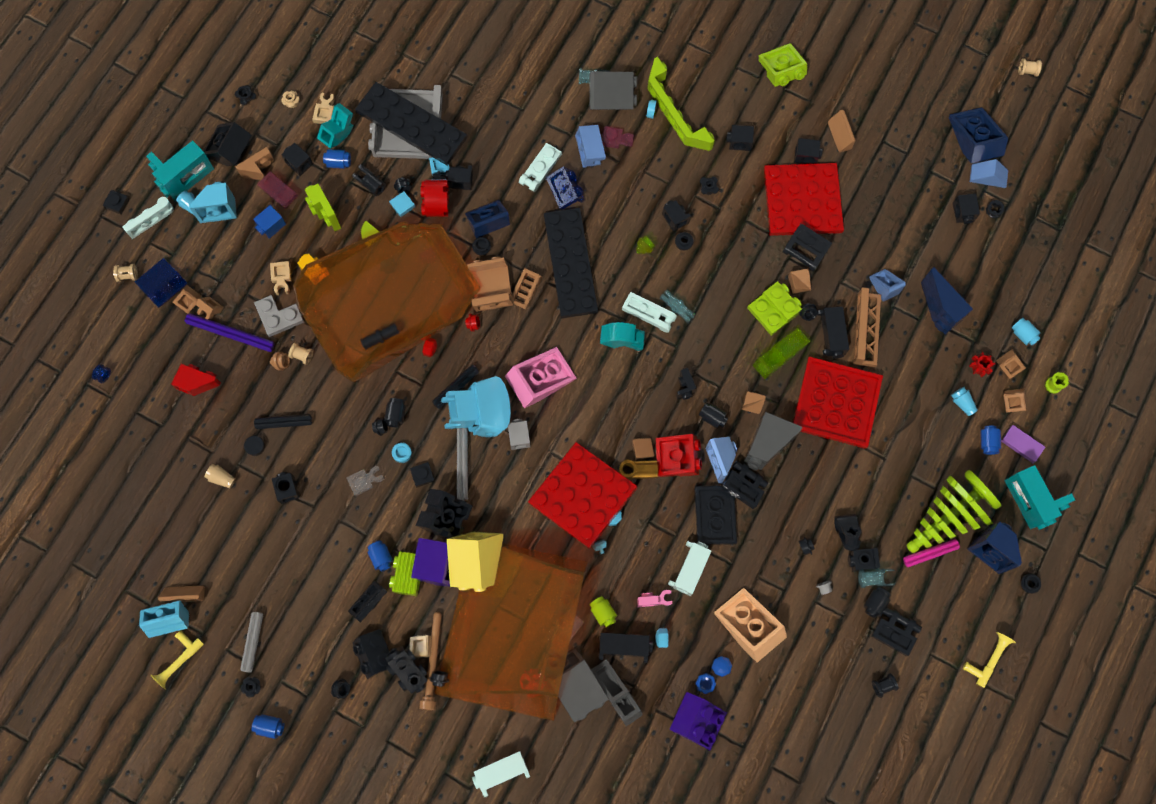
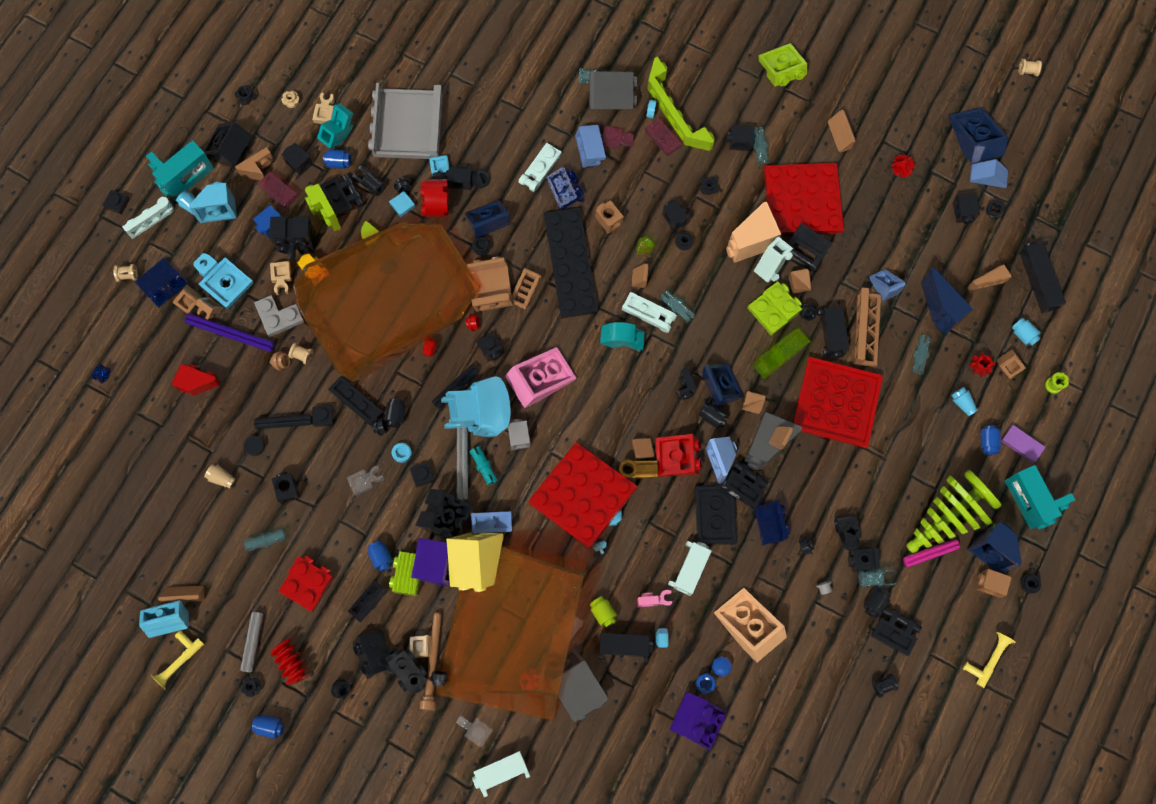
black plate [355,82,467,166] -> none
black pin [360,323,400,350] -> none
dark grey slope [591,659,643,726] -> none
black brick [794,138,823,164] -> none
medium nougat slope [1004,388,1027,413] -> none
none -> medium azure plate [194,253,254,310]
none -> clear light blue pin [243,528,286,552]
none -> black brick [269,216,316,260]
none -> red piece [270,638,311,685]
none -> red plate [278,555,335,613]
none -> black plate [312,405,334,427]
none -> black plate [319,174,364,218]
none -> black tile [328,376,384,427]
none -> clear plate [456,716,493,747]
none -> teal pin [470,446,498,486]
none -> black tile [471,169,489,189]
none -> medium blue hinge [471,512,512,533]
none -> black bracket [476,332,504,362]
none -> medium nougat brick [595,200,624,234]
none -> medium nougat slope [632,264,648,288]
none -> clear pink plate [645,118,682,157]
none -> dark blue slope [701,363,744,407]
none -> light nougat slope [726,202,781,263]
none -> clear light blue pin [753,127,769,165]
none -> light aqua brick [754,237,793,282]
none -> clear blue bracket [754,500,790,546]
none -> medium nougat slope [769,426,793,450]
none -> red gear [891,154,915,177]
none -> clear light blue pin [912,335,931,375]
none -> medium nougat slope [967,265,1011,291]
none -> medium nougat brick [976,569,1011,598]
none -> black brick [1020,242,1066,313]

